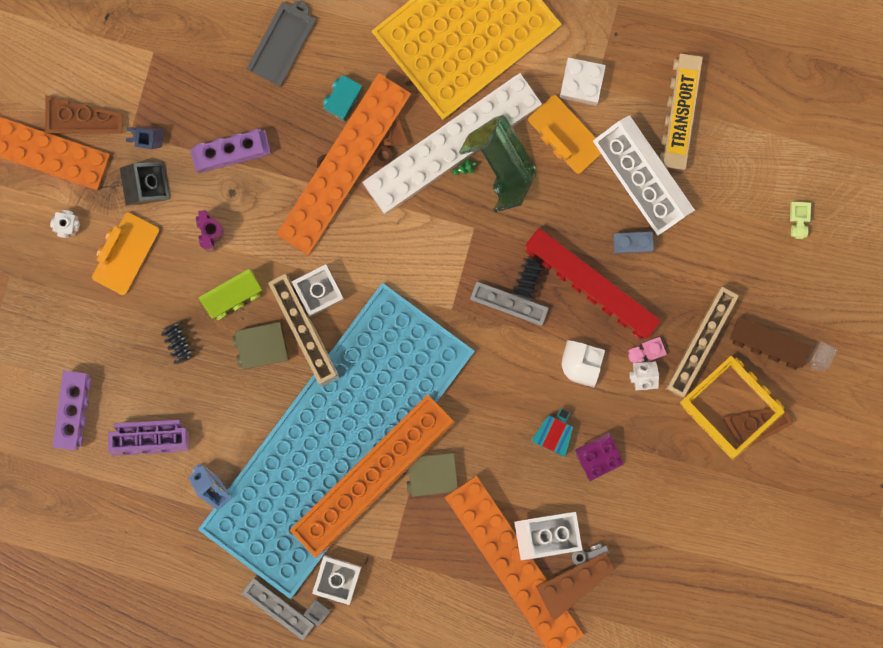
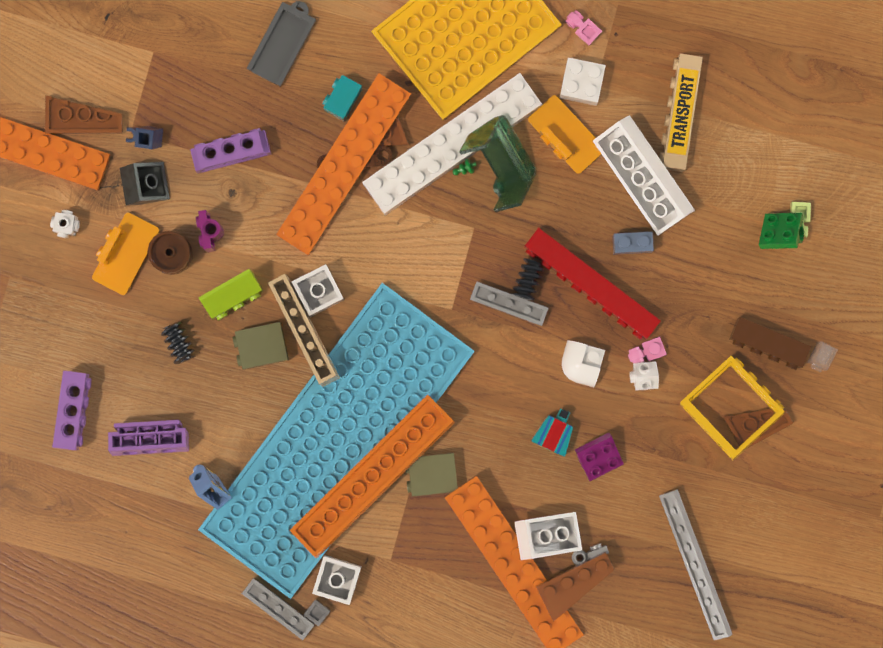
tan brick [665,287,739,398] -> none
none -> reddish brown wheel [147,231,193,275]
none -> bright pink plate [565,10,602,46]
none -> light grey plate [659,489,733,640]
none -> green plate [758,213,804,249]

